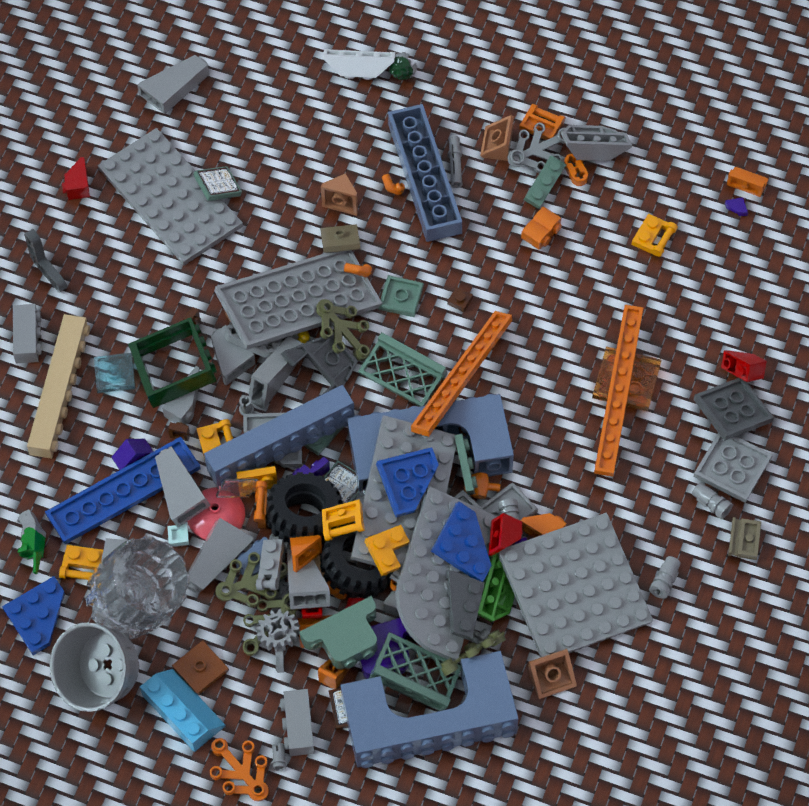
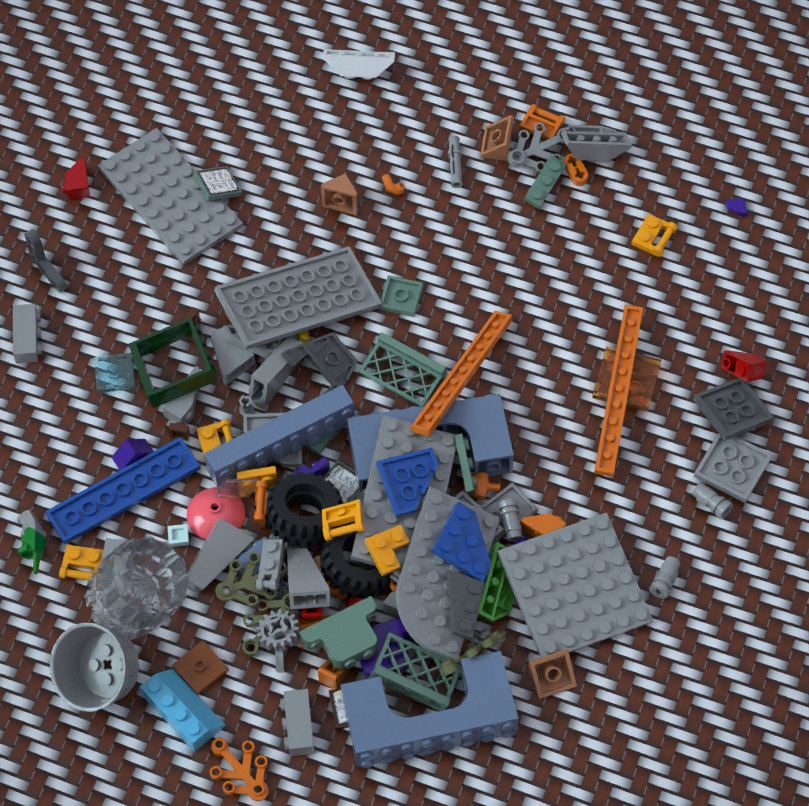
blue plate [2,576,65,655] -> none
tan brick [27,314,90,459] -> none
light grey slope [137,55,209,114] -> none
light grey slope [155,446,211,527] -> none
light grey pin [271,743,287,771] -> none
orange slope [290,535,322,572] -> none
olive plant [316,299,370,361] -> none
dark tan plate [320,224,360,253] -> none
orange arm [344,263,372,277] -> none
sand blue brick [388,104,462,242] -> none
dark green piece [389,52,417,80] -> none
reddish brown plate [447,287,473,312] -> none
red slope [488,513,523,556] -> none
orange brick [521,206,562,250] -> none
orange panel [727,167,768,197] -> none
dark tan plate [728,517,761,560] -> none

